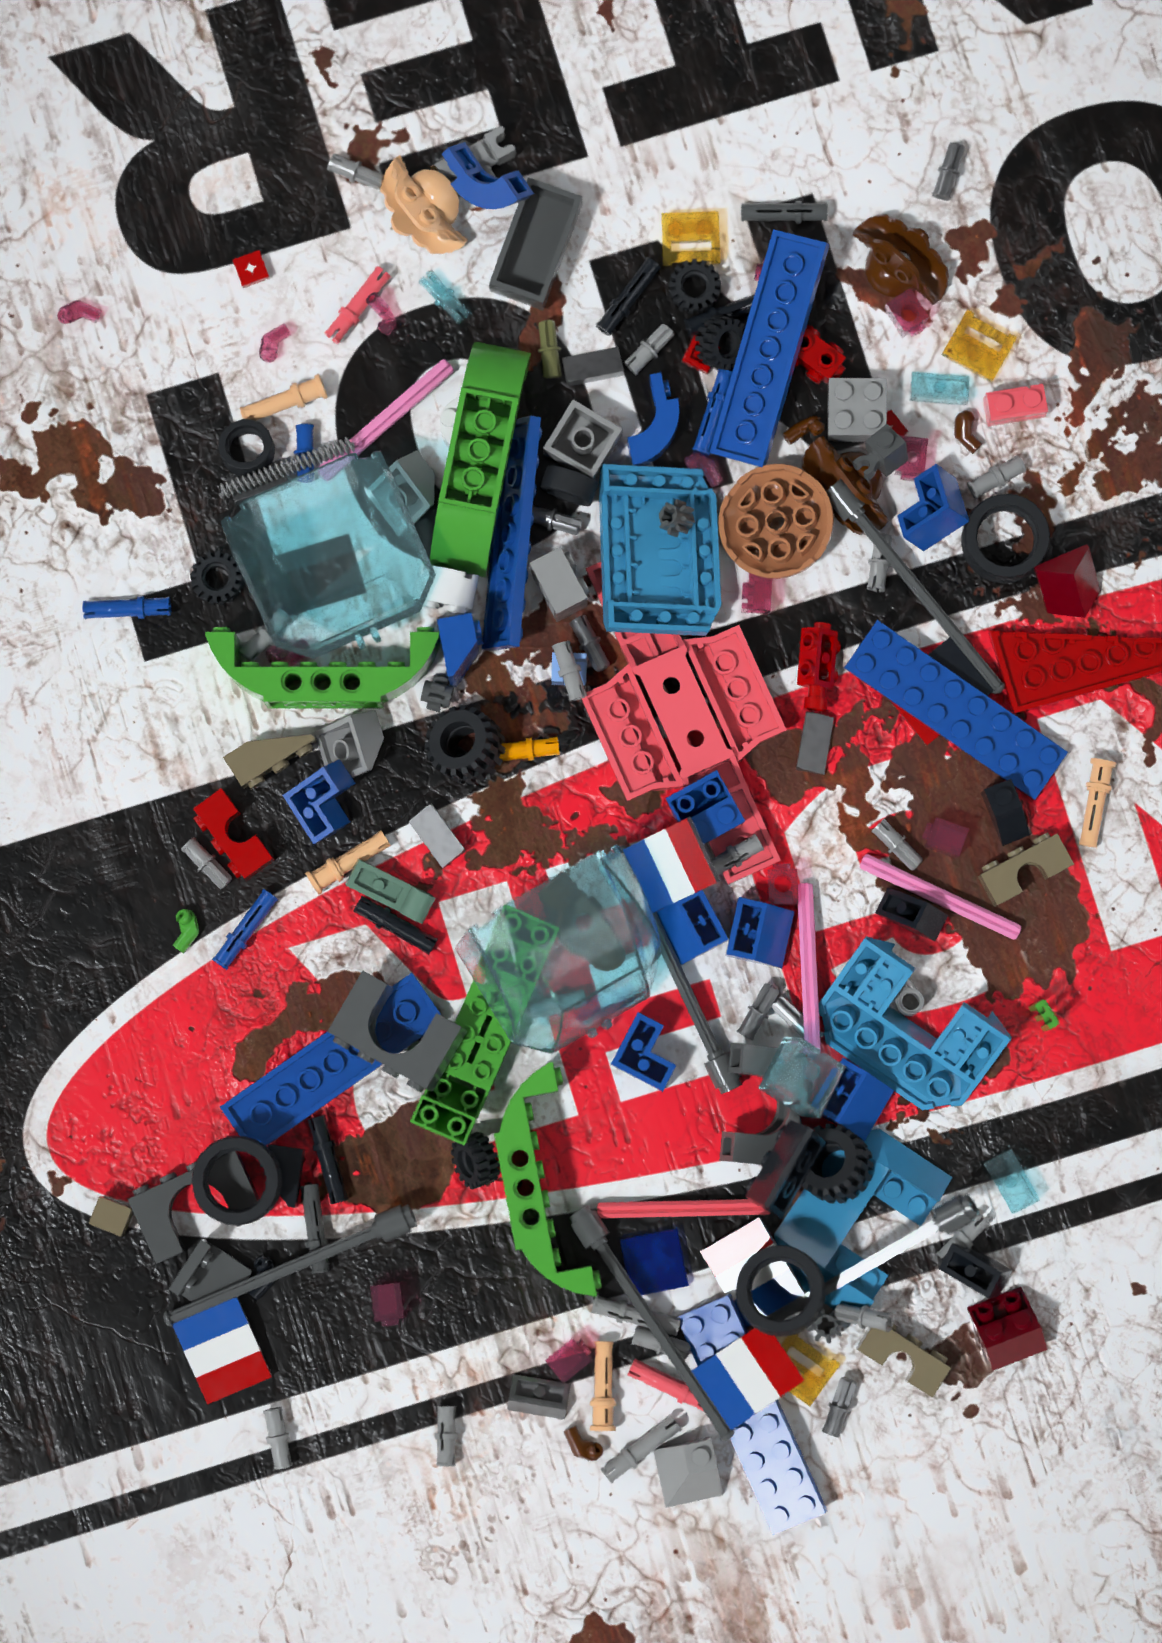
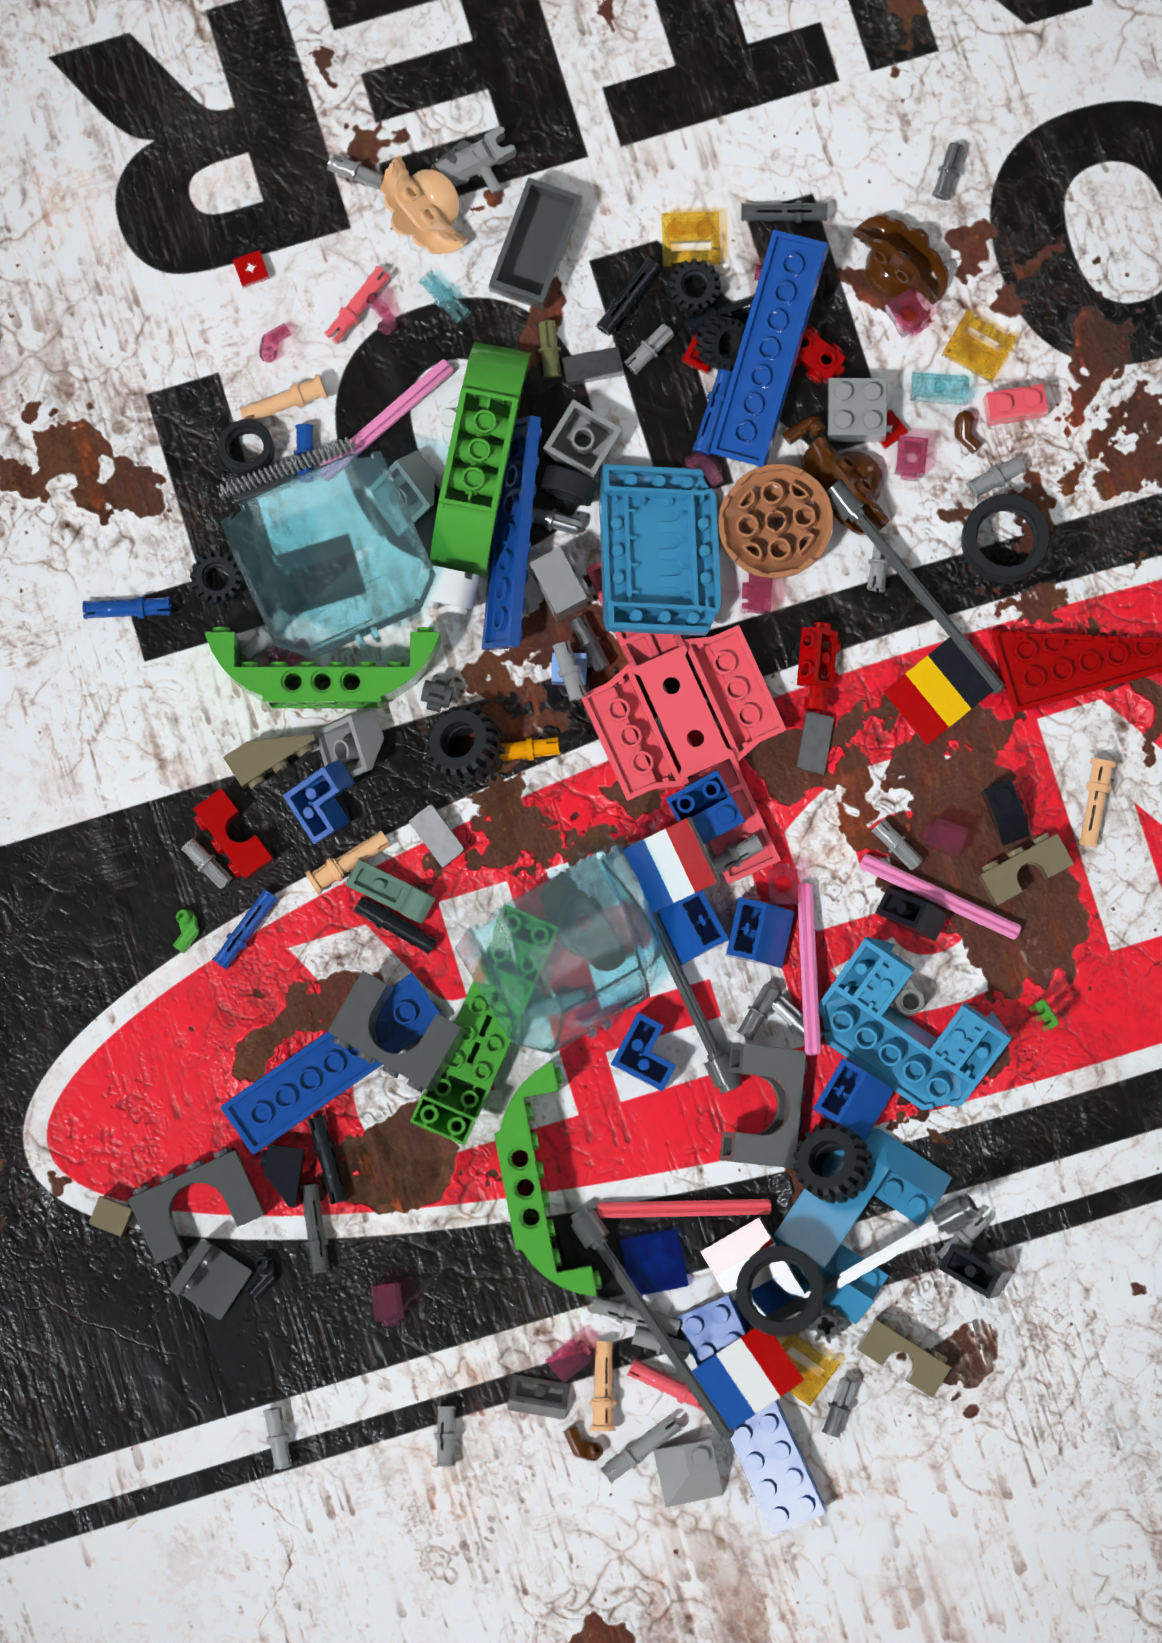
clear pink arm [57,300,101,324] -> none
flag [163,1204,418,1405] -> none
black tyre [192,1136,282,1225] -> none
blue slope [437,613,484,687] -> none
blue arch [442,142,534,209] -> none
black tyre [451,1132,500,1189] -> none
blue arch [627,372,679,466] -> none
dark grey gear [659,499,695,537] -> none
black slope [746,1120,826,1219] -> none
clear light blue piece [758,1037,846,1118] -> none
light grey axle [835,1303,894,1332] -> none
blue plate [844,620,1068,800] -> none
dark grey brick [853,424,909,481] -> none
blue brick [897,464,969,551] -> none
dark red slope [967,1287,1048,1371] -> none
clear light blue slope [984,1149,1040,1214] -> none
dark red slope [1034,544,1100,618] -> none

